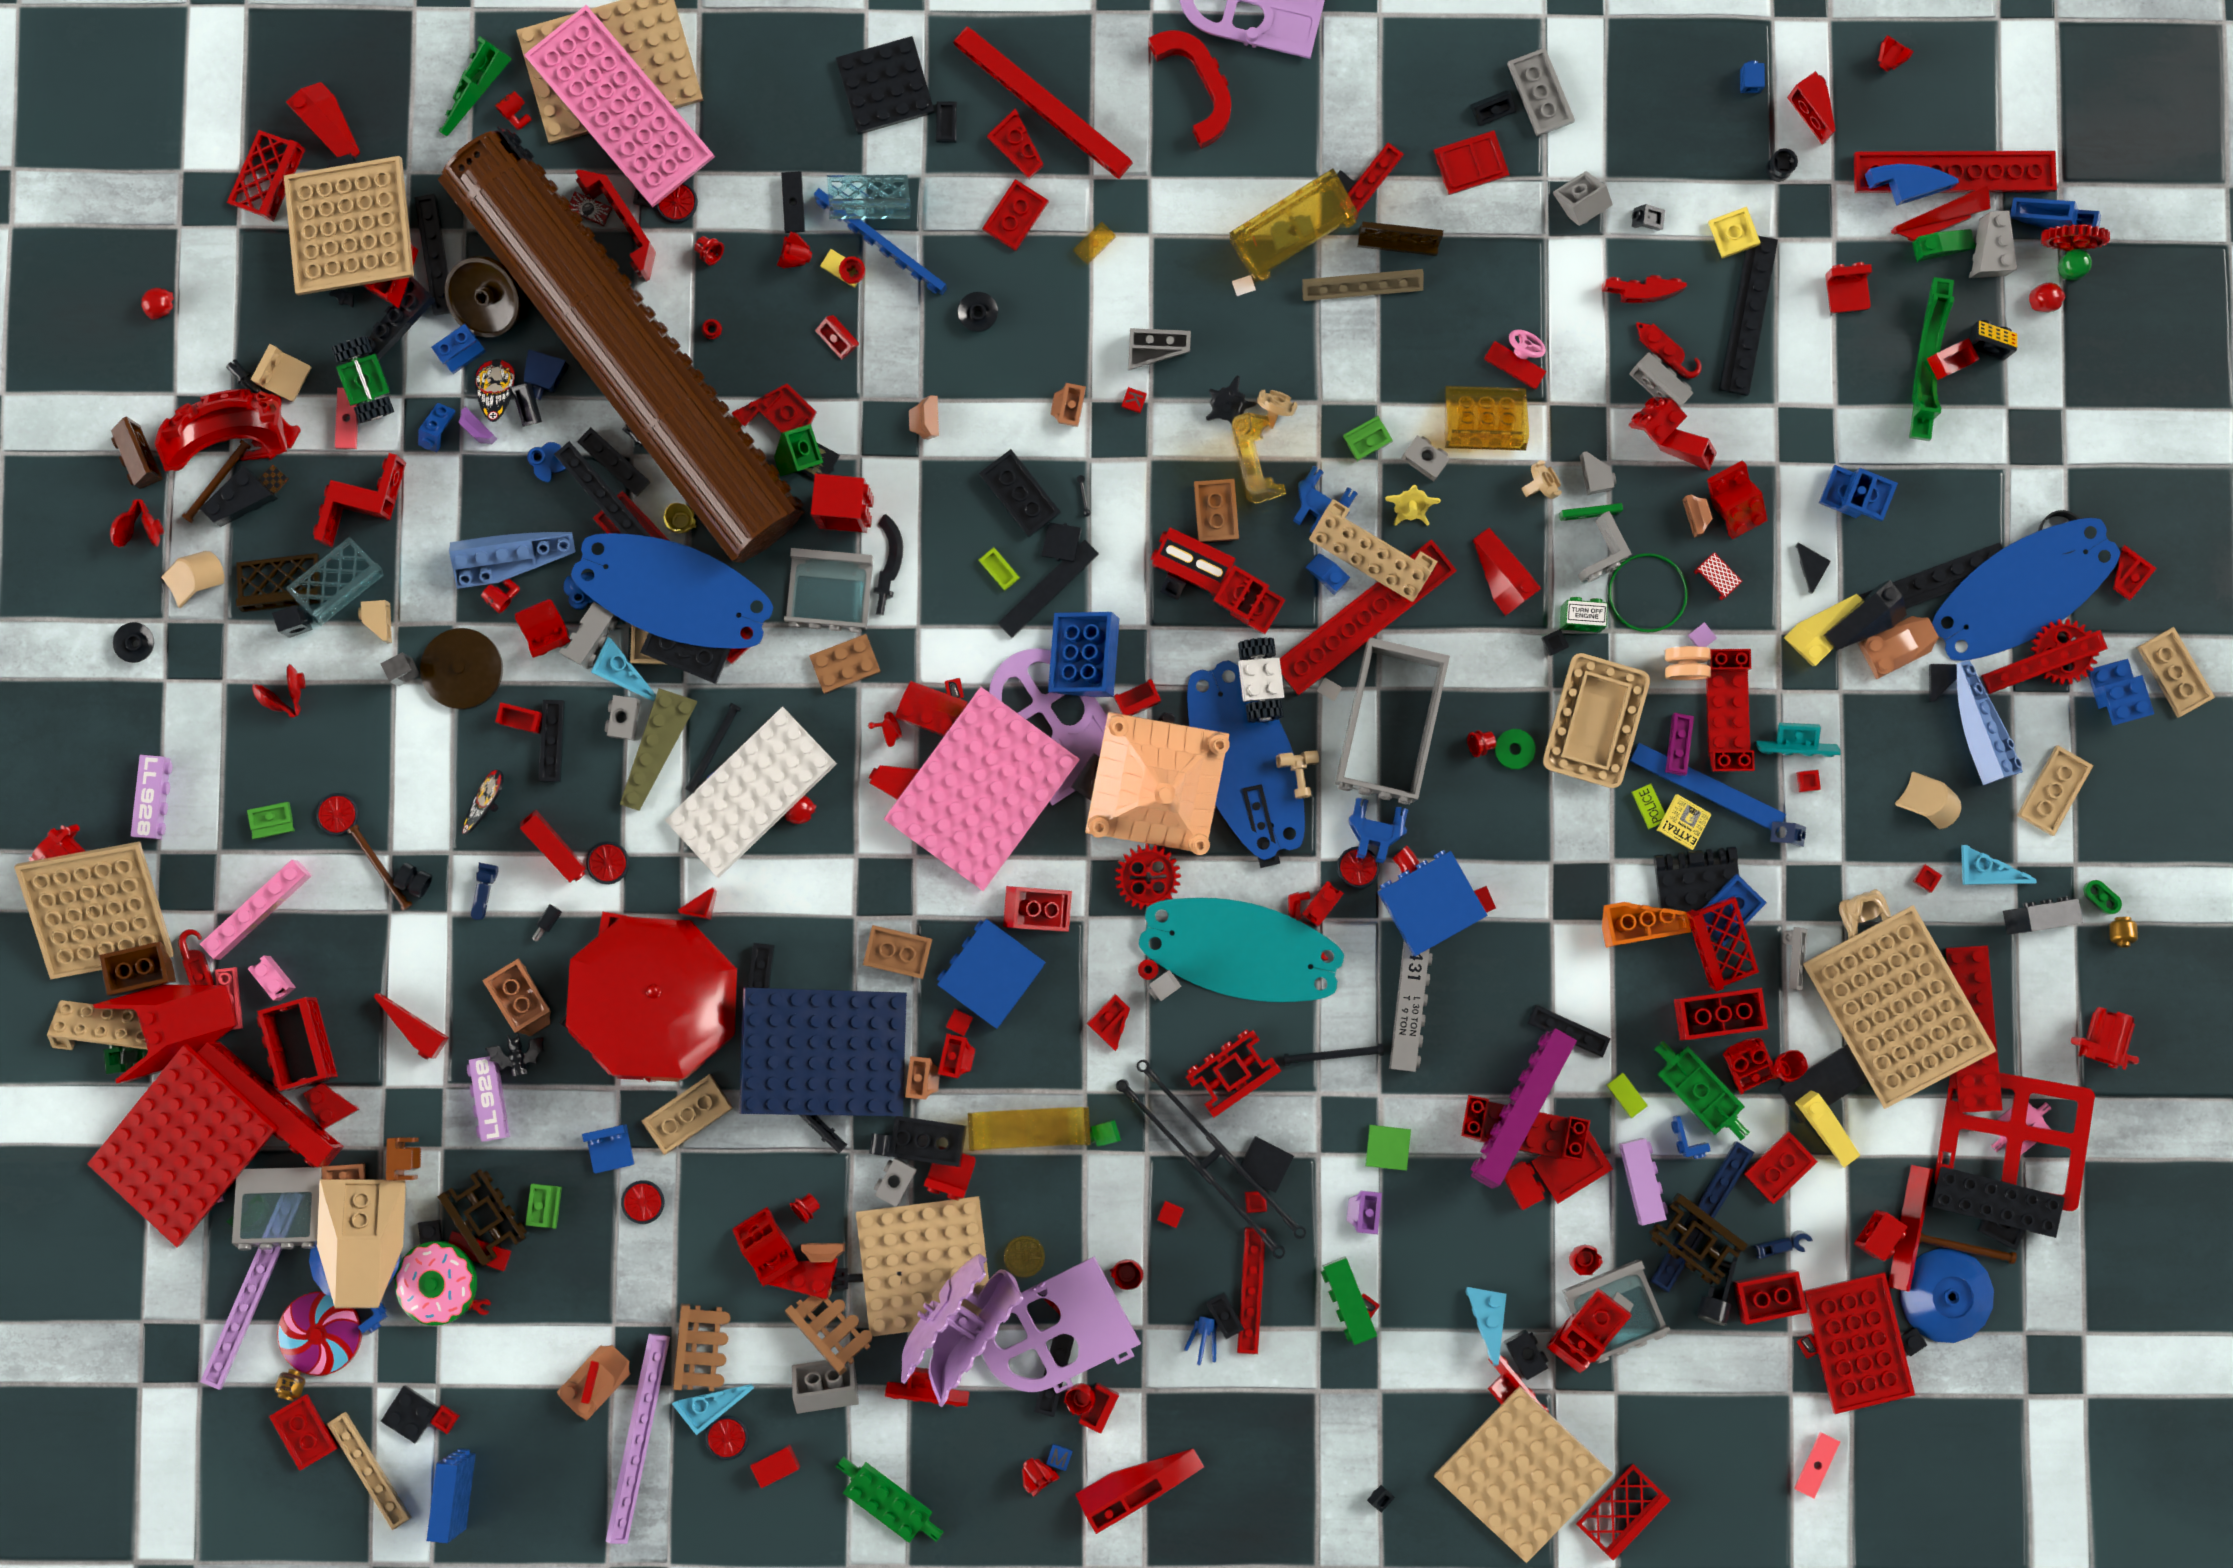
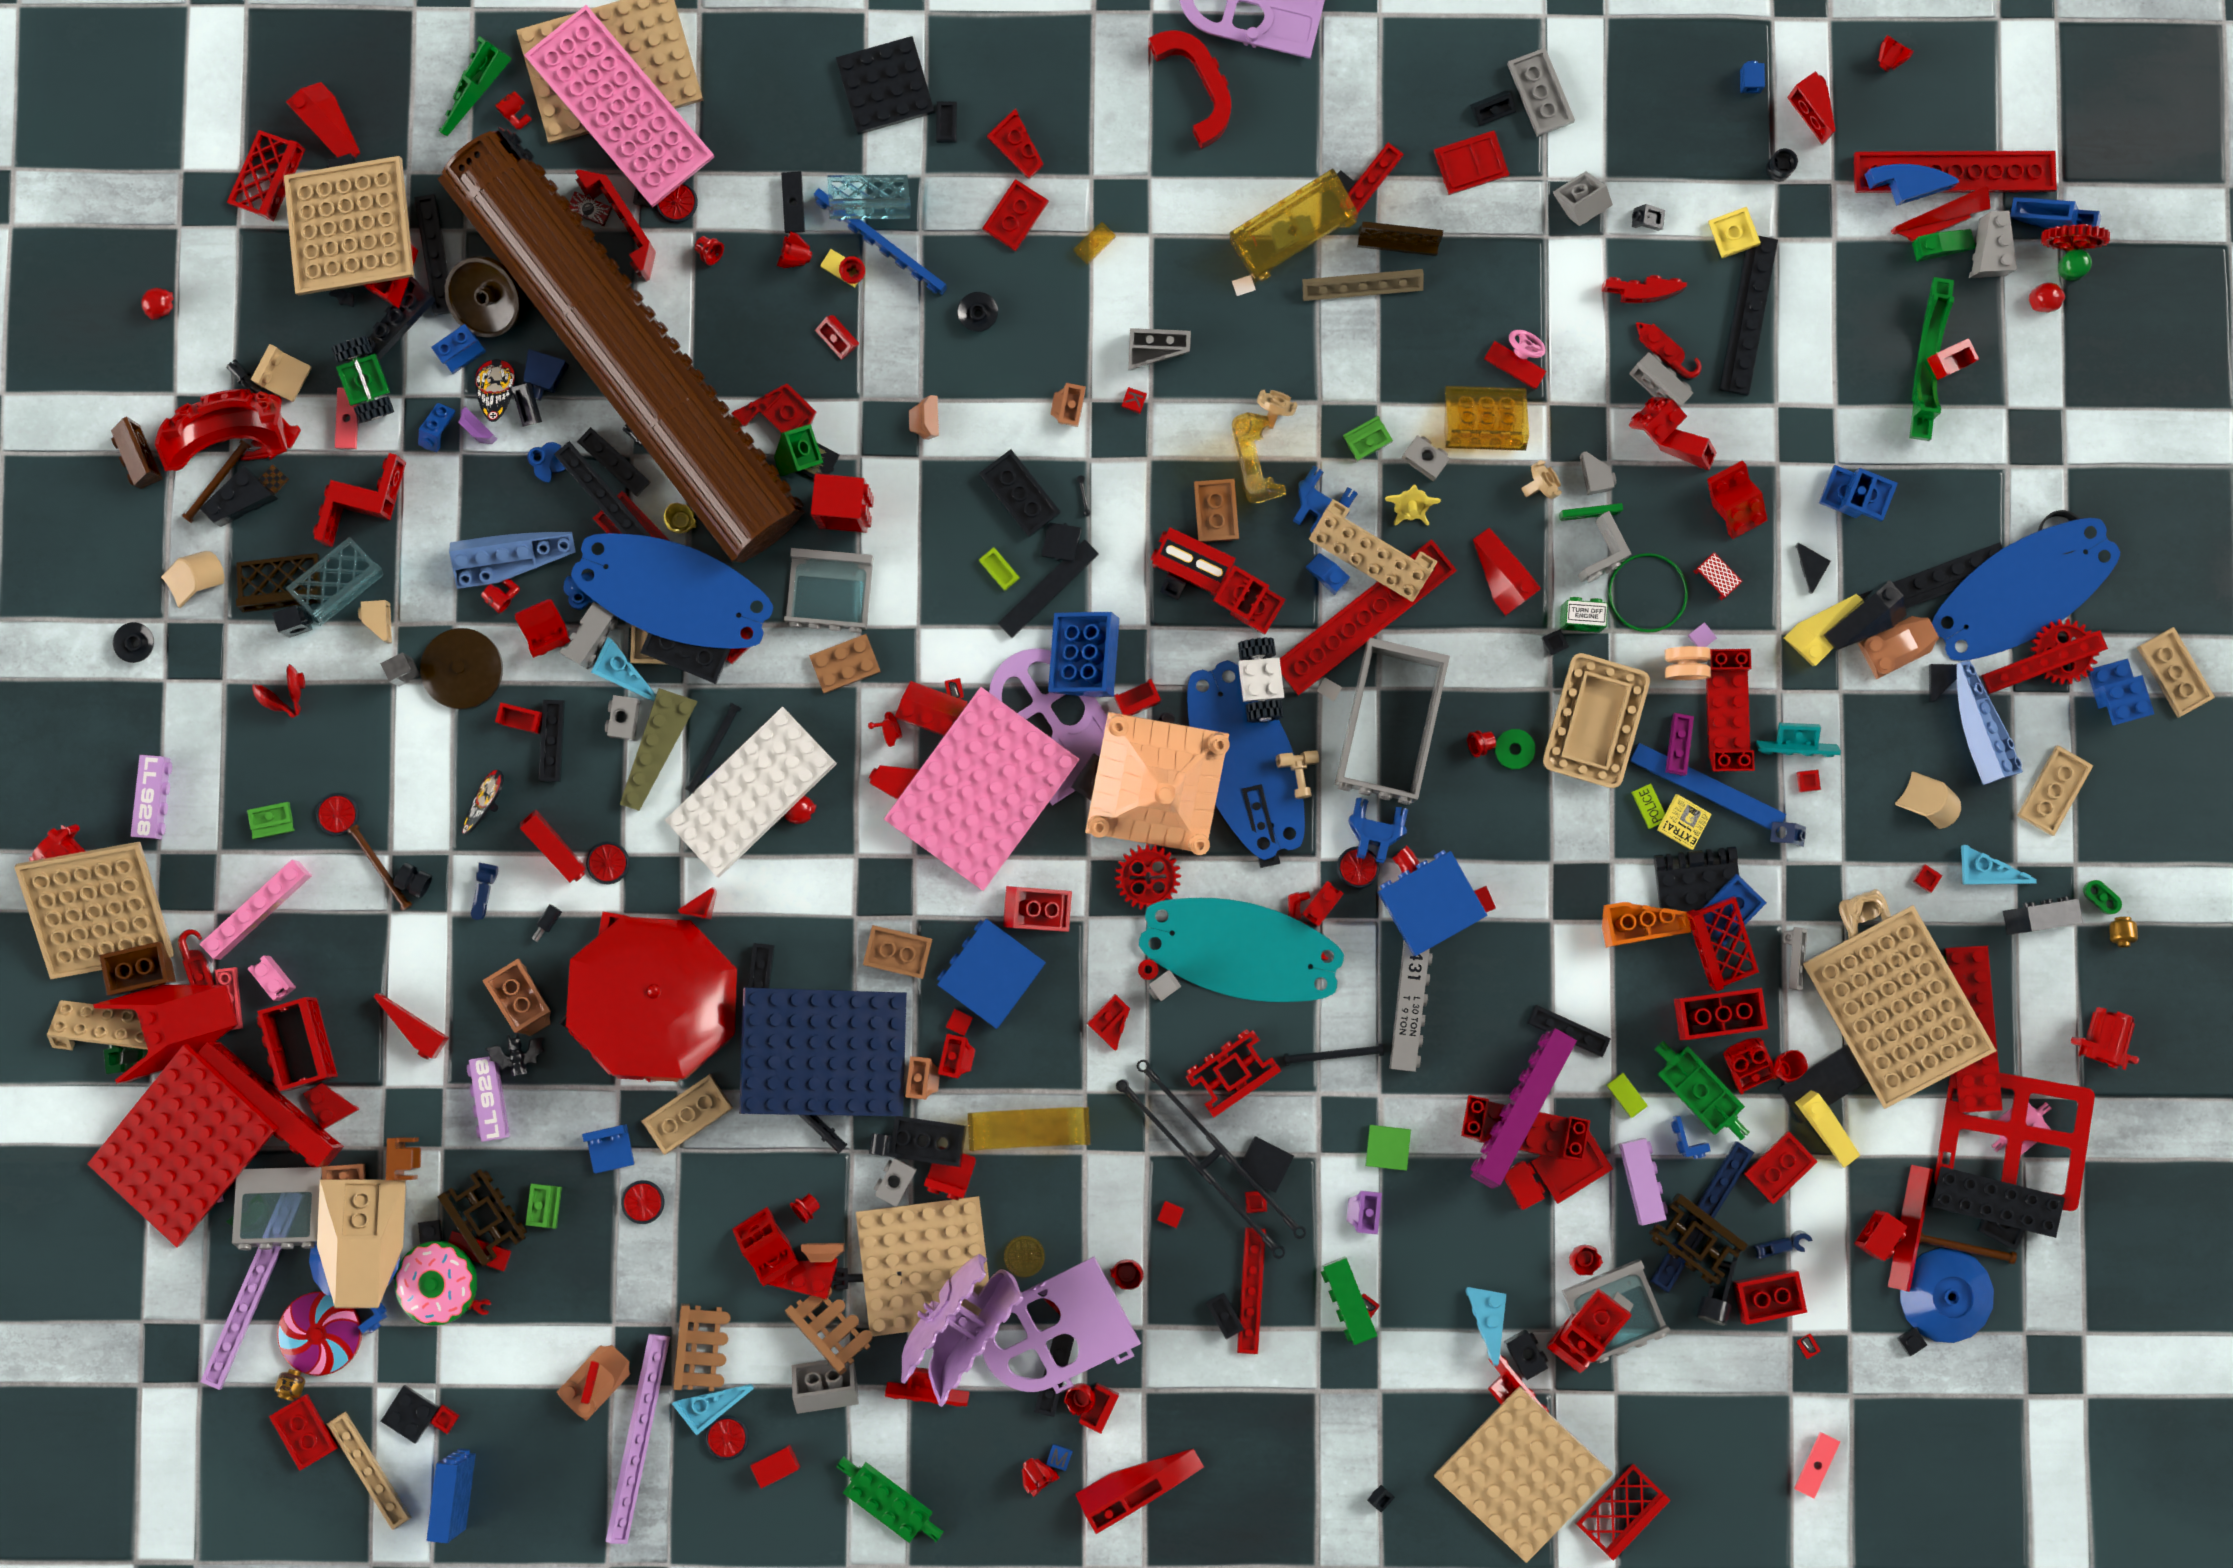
red animal [110,499,165,548] -> none
red plate [702,319,722,339] -> none
black sword [873,514,903,616] -> none
red beam [953,26,1133,179] -> none
green slope [1088,1119,1121,1147] -> none
blue plant [1184,1316,1218,1365] -> none
black piece [1206,375,1257,430] -> none
nougat slope [1682,494,1713,538] -> none
red plate [1803,1272,1915,1414] -> none
red bracket [1825,262,1872,313] -> none
black slope [1969,320,2017,361] -> none
red wing [2113,545,2157,601] -> none

